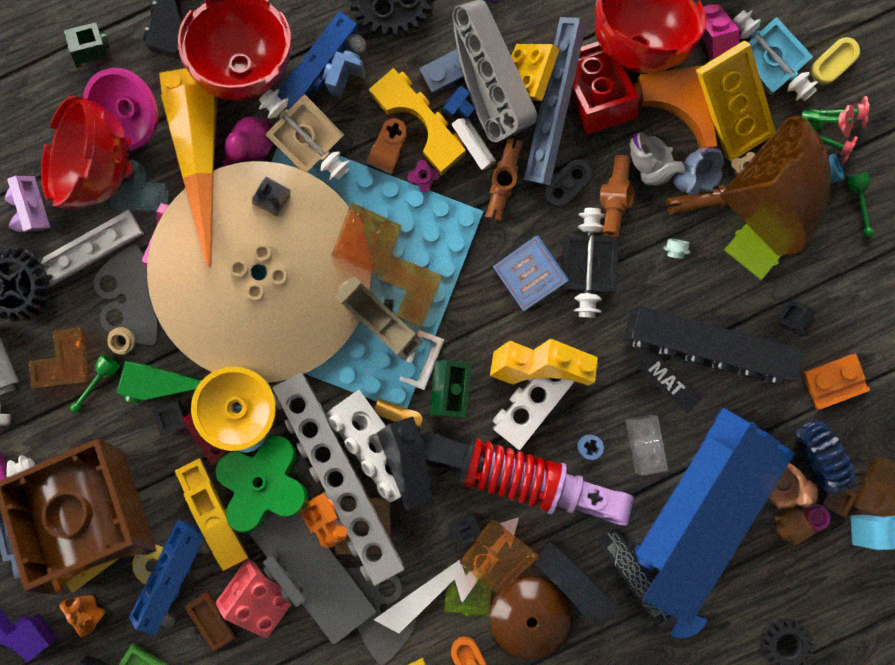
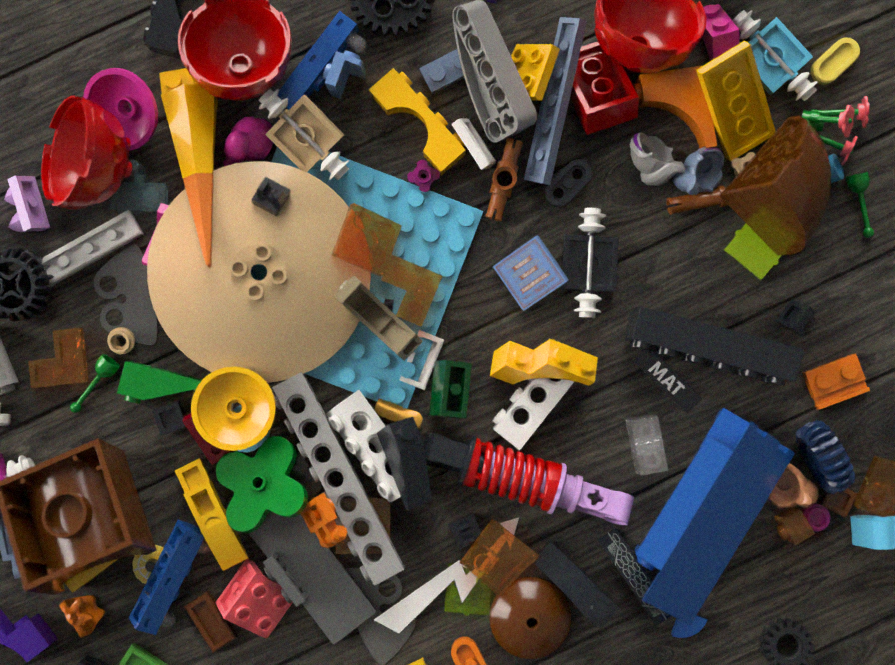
dark green brick [64,22,110,68] -> none
dark orange piece [367,118,407,174] -> none
blue tile [441,86,475,118] -> none
medium blue bush [577,434,604,460] -> none
dark orange pin [600,155,634,238] -> none
light aqua plate [663,239,691,259] -> none

